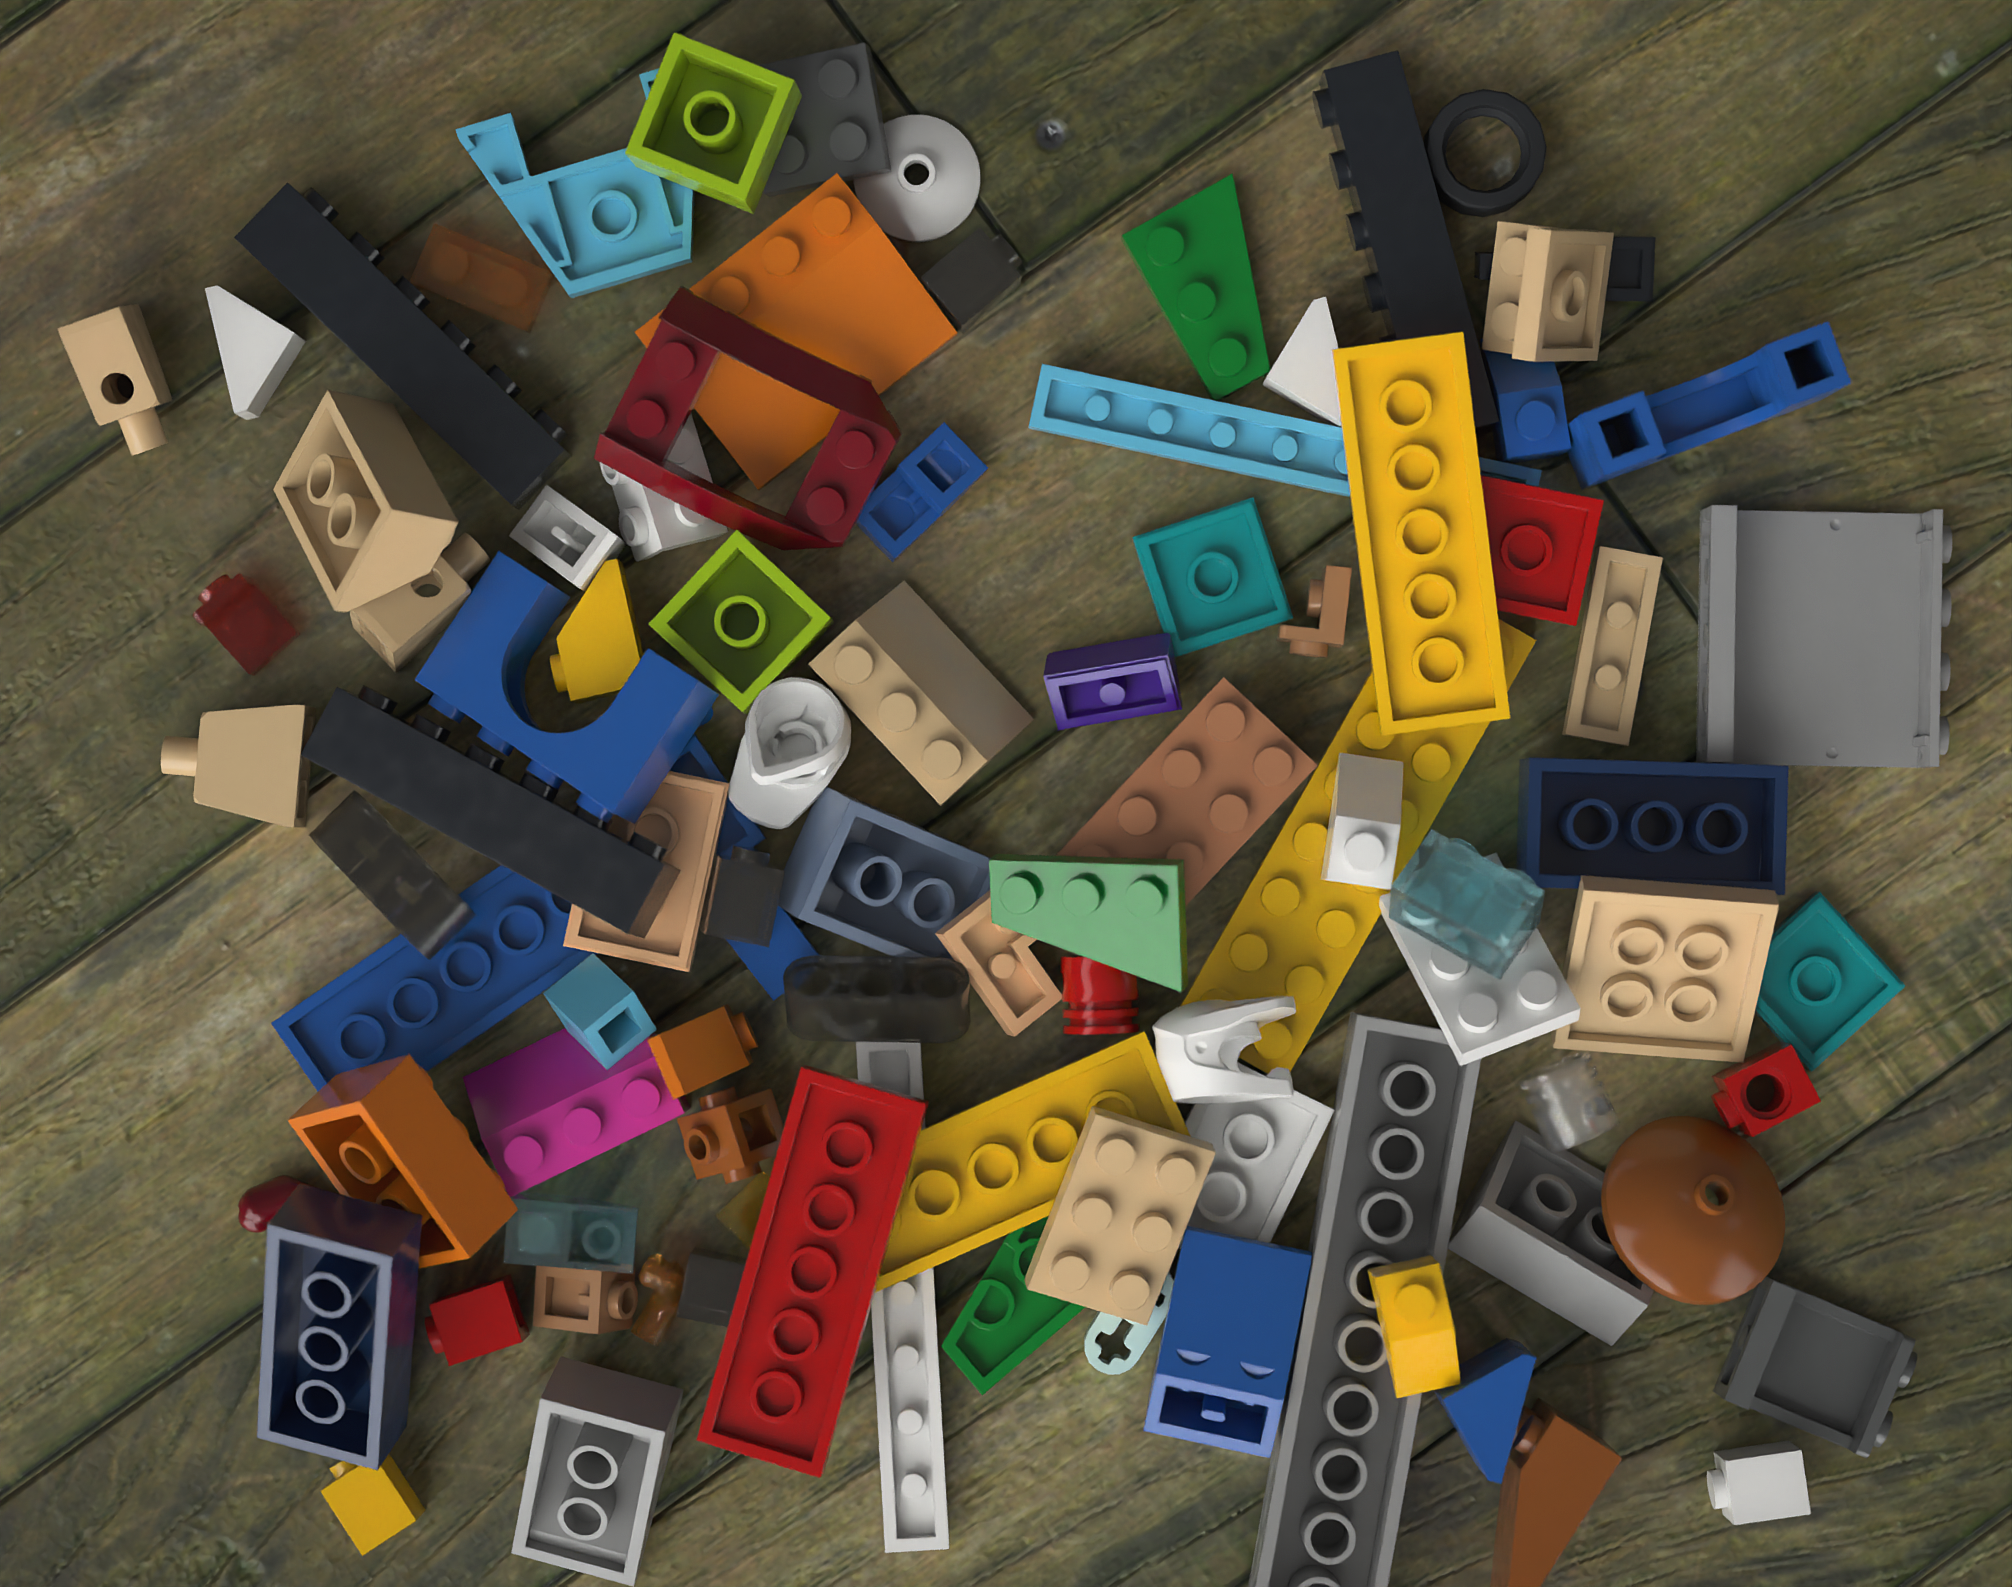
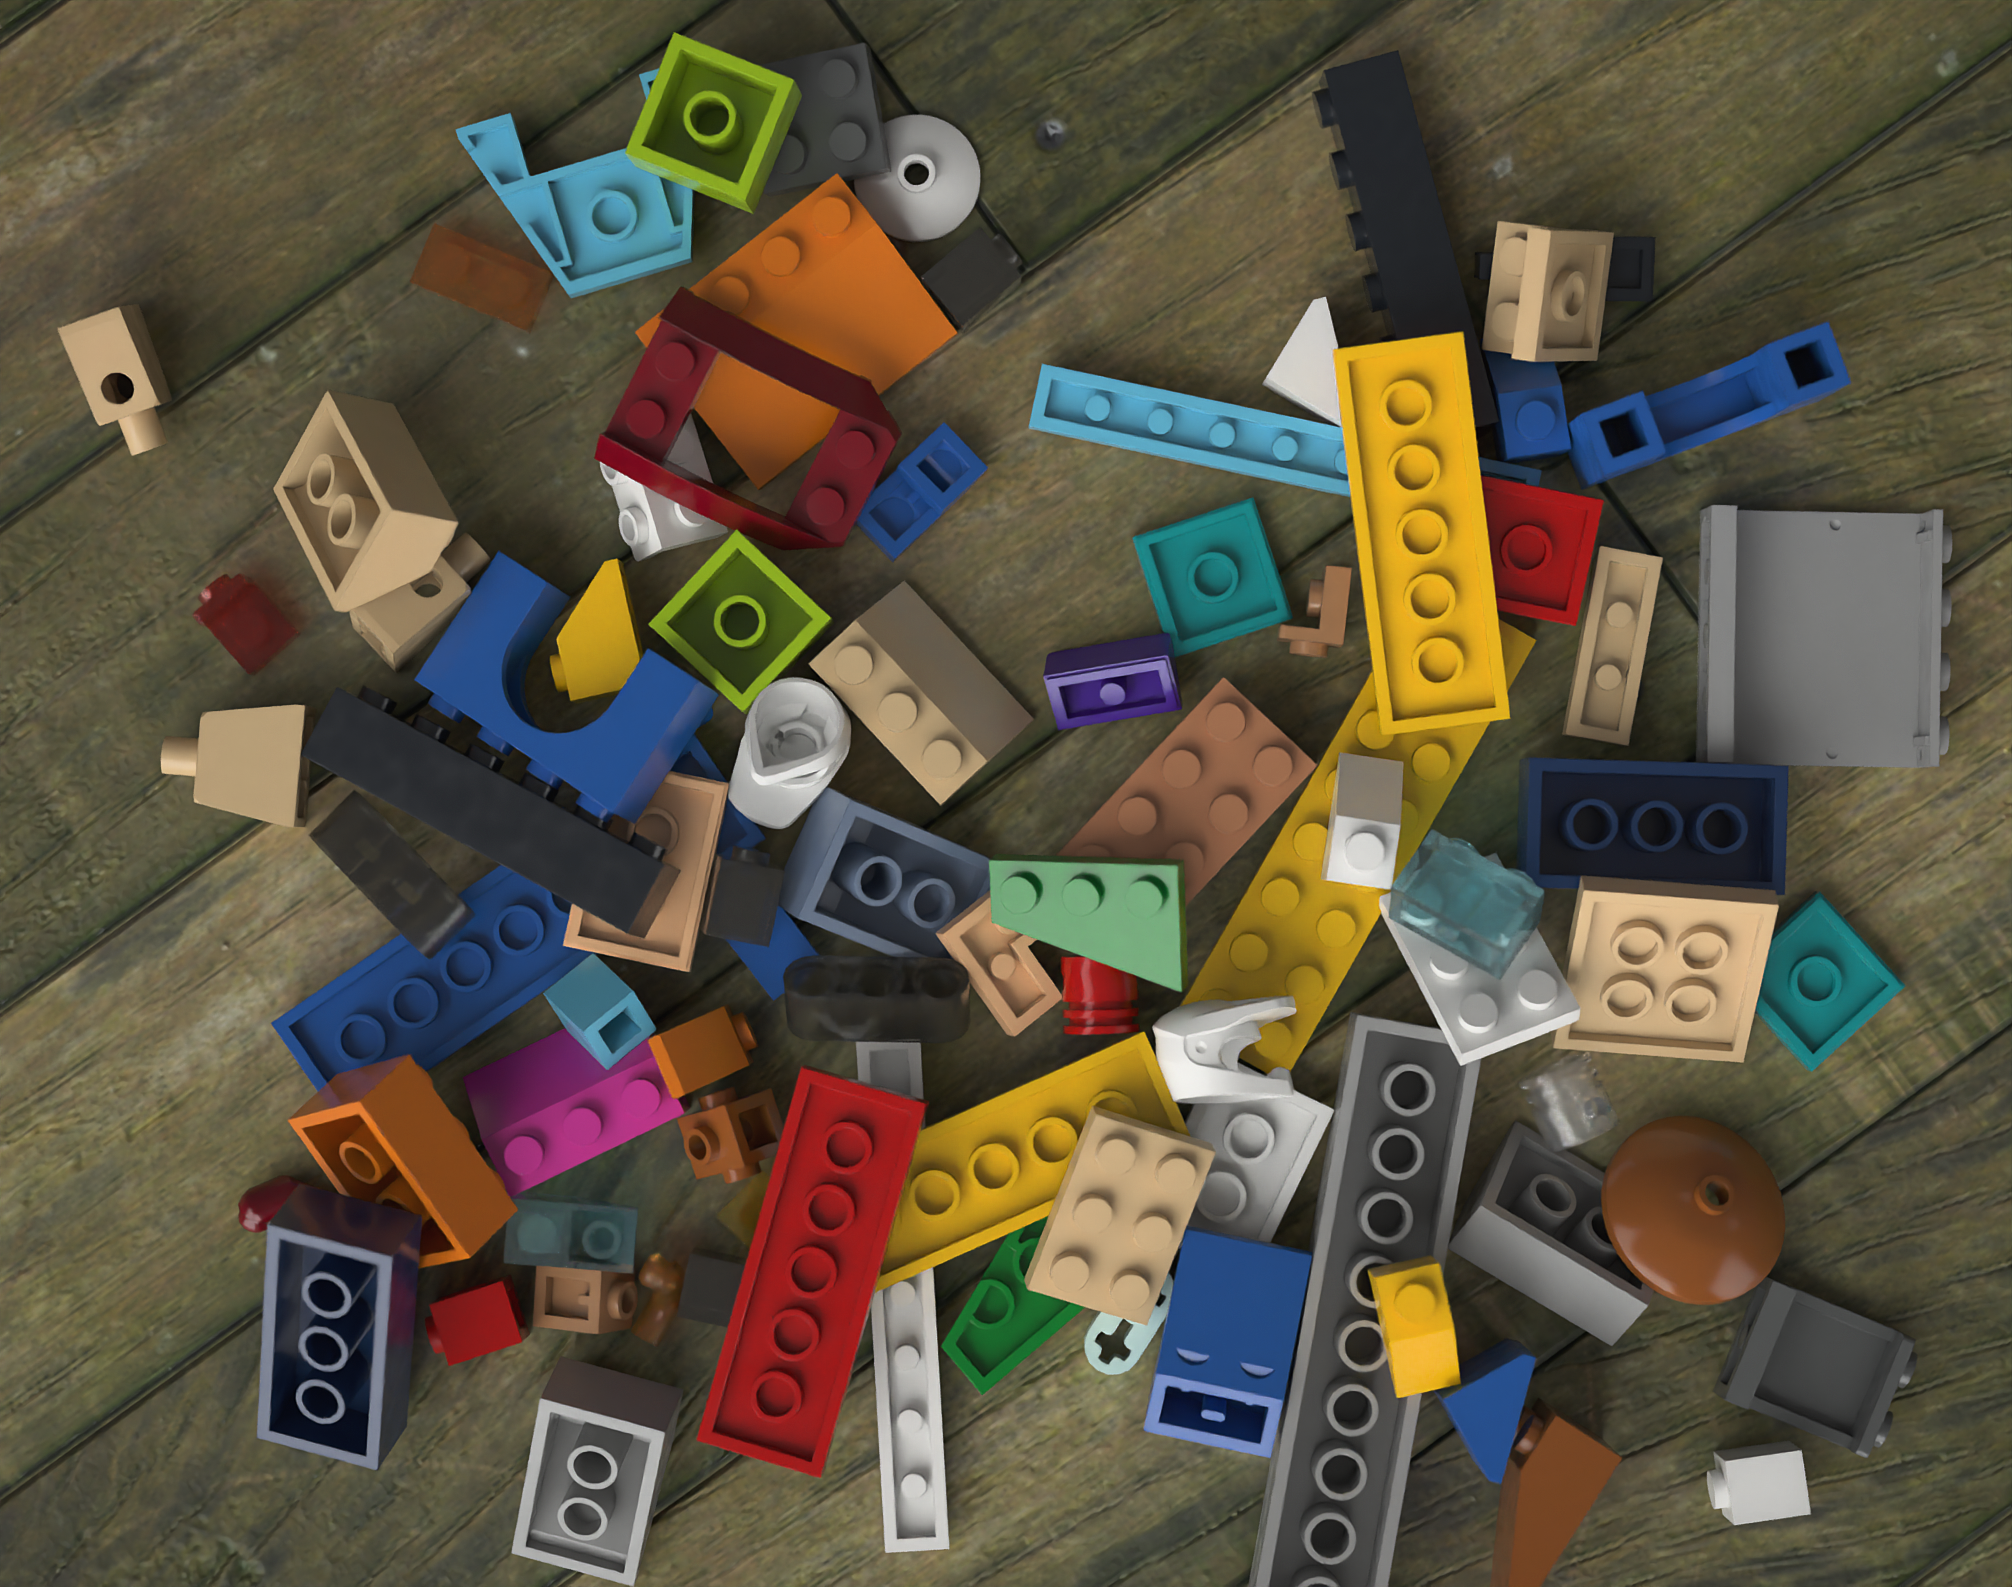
white slope [205,285,306,420] -> none
black brick [234,182,571,510] -> none
yellow brick [320,1454,426,1556] -> none
white slope [509,485,627,592] -> none
green wing [1121,173,1270,401] -> none
black tyre [1423,89,1547,217] -> none
red brick [1711,1041,1821,1137] -> none

